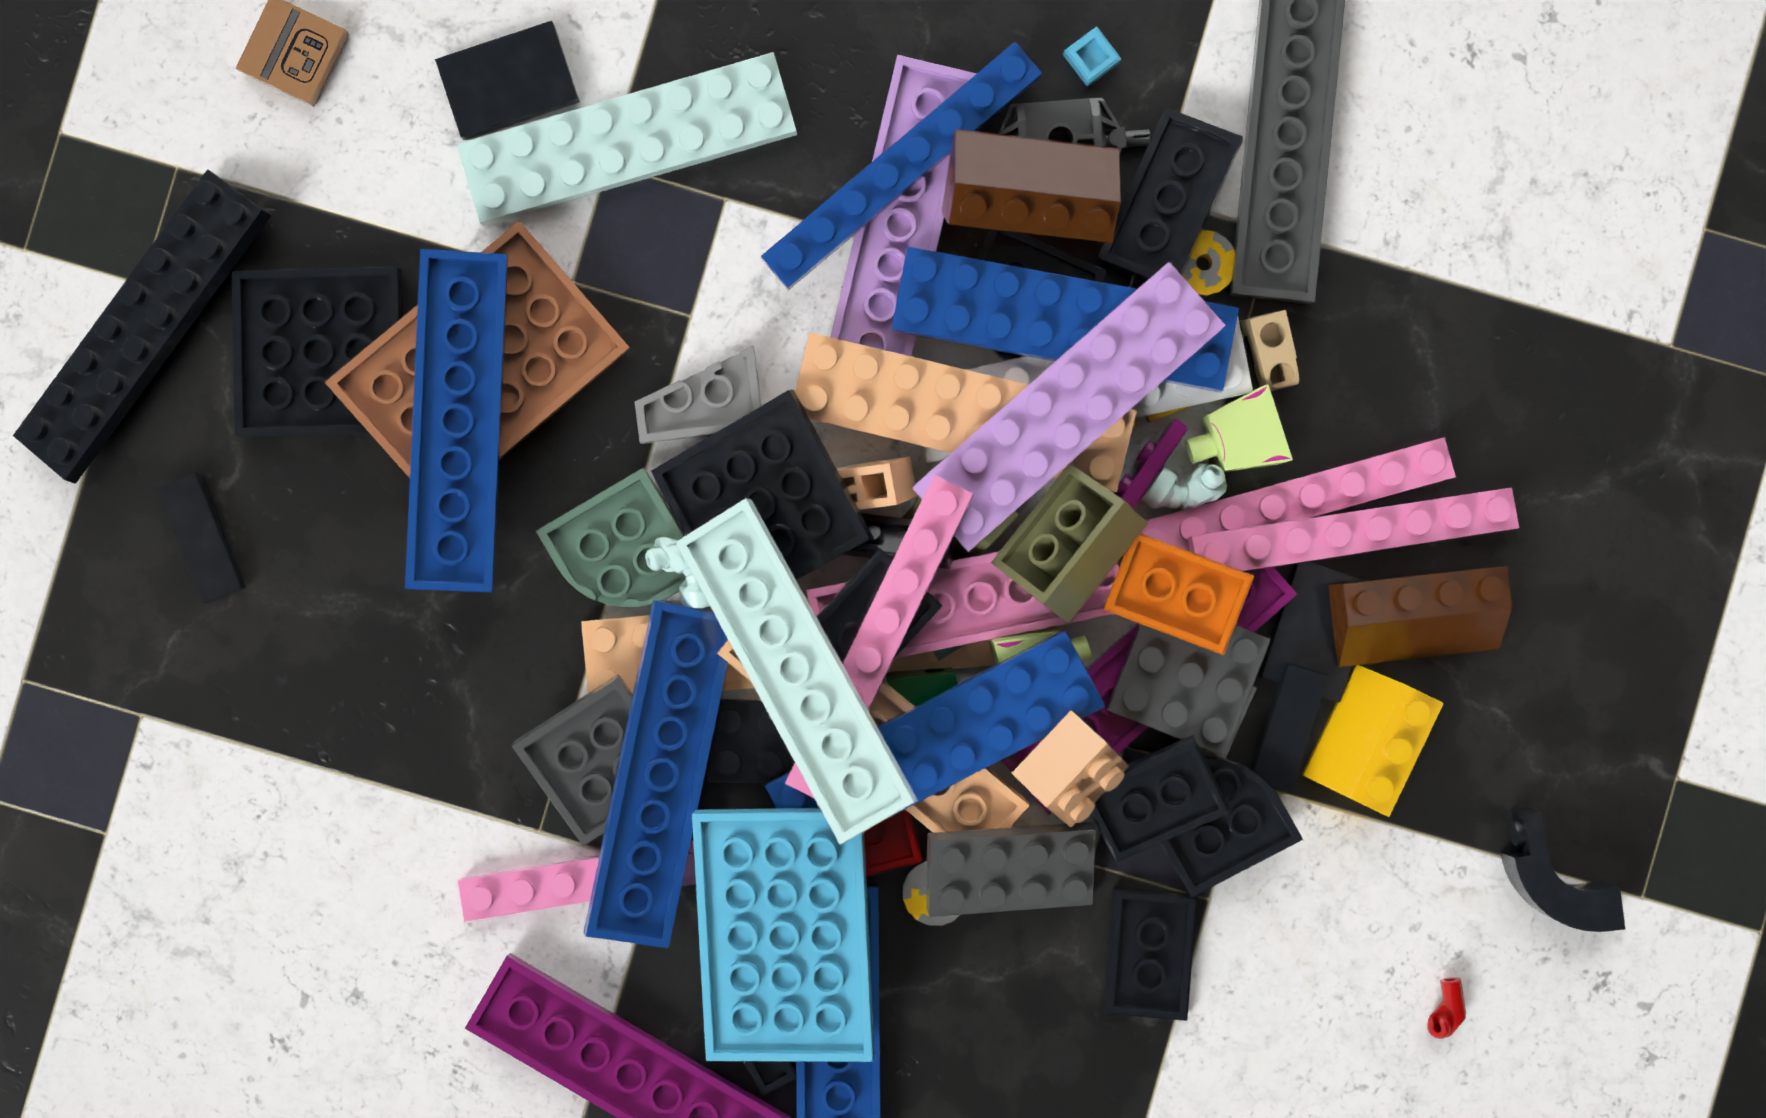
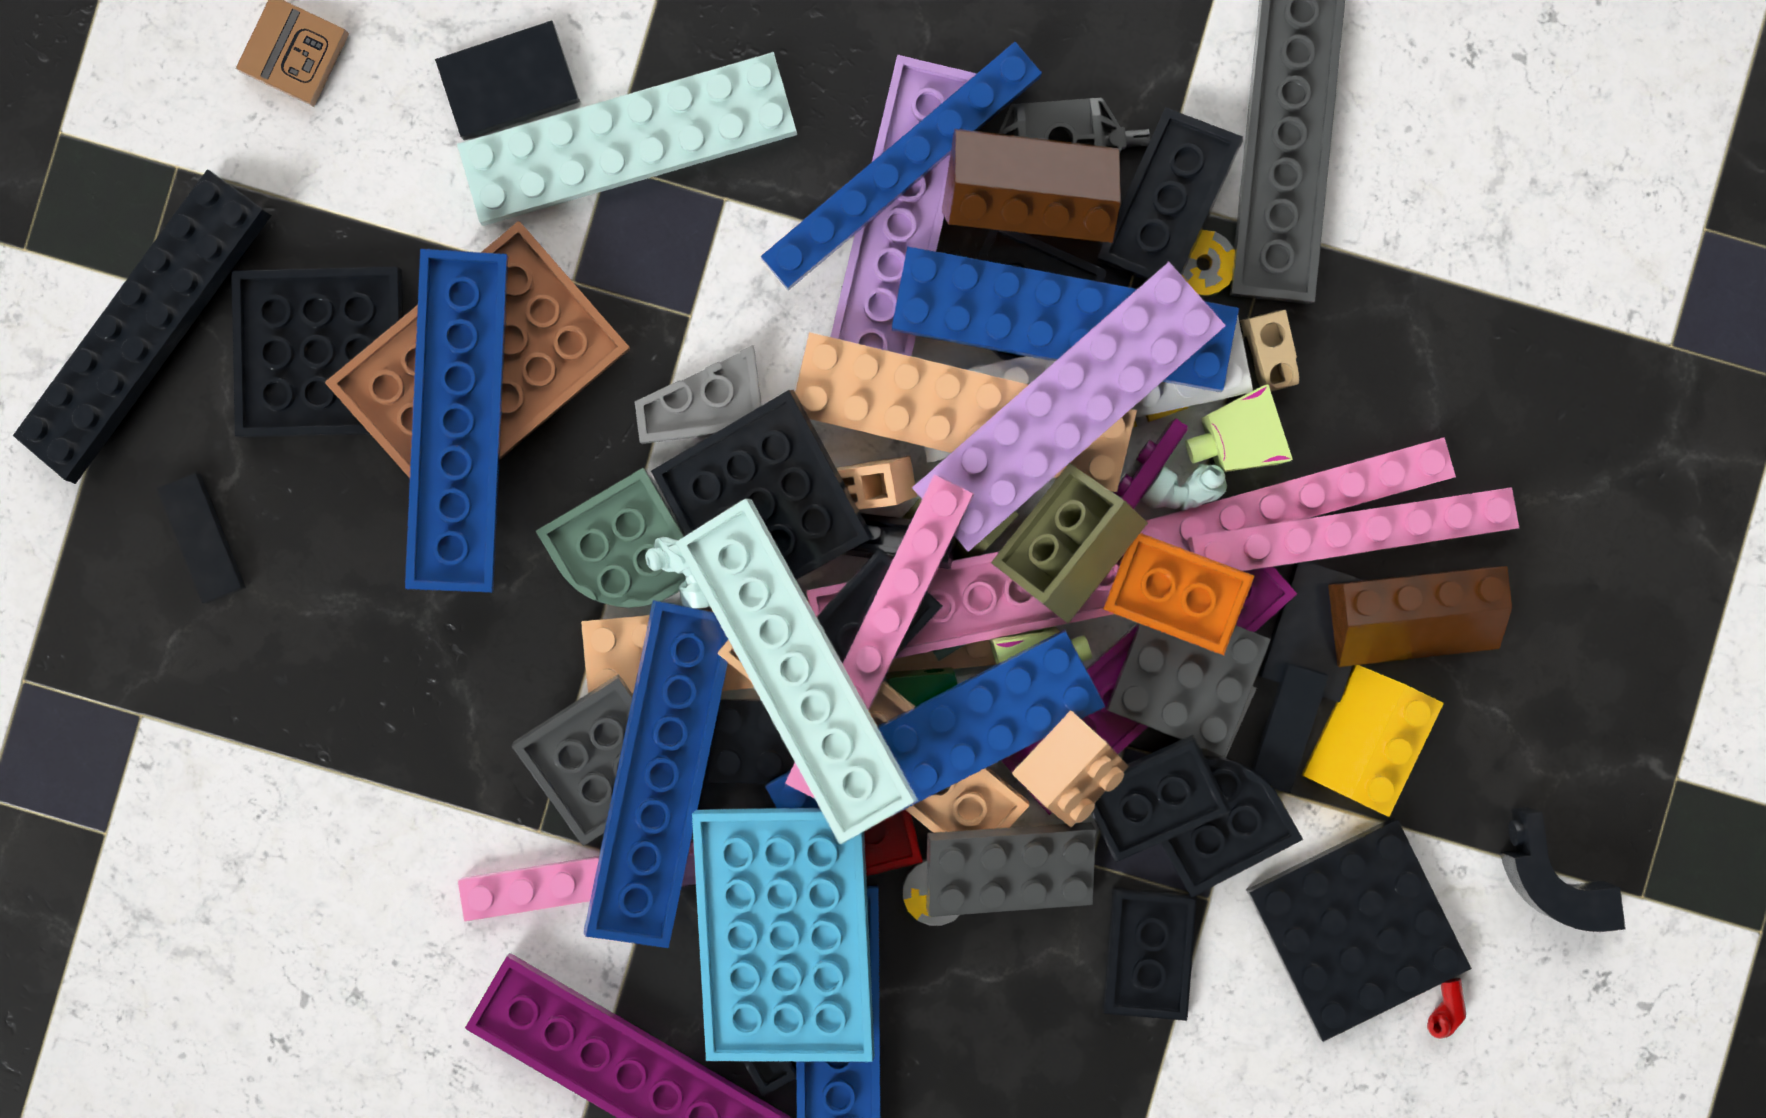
medium azure tile [1063,26,1121,87] -> none
none -> black plate [1246,817,1472,1042]

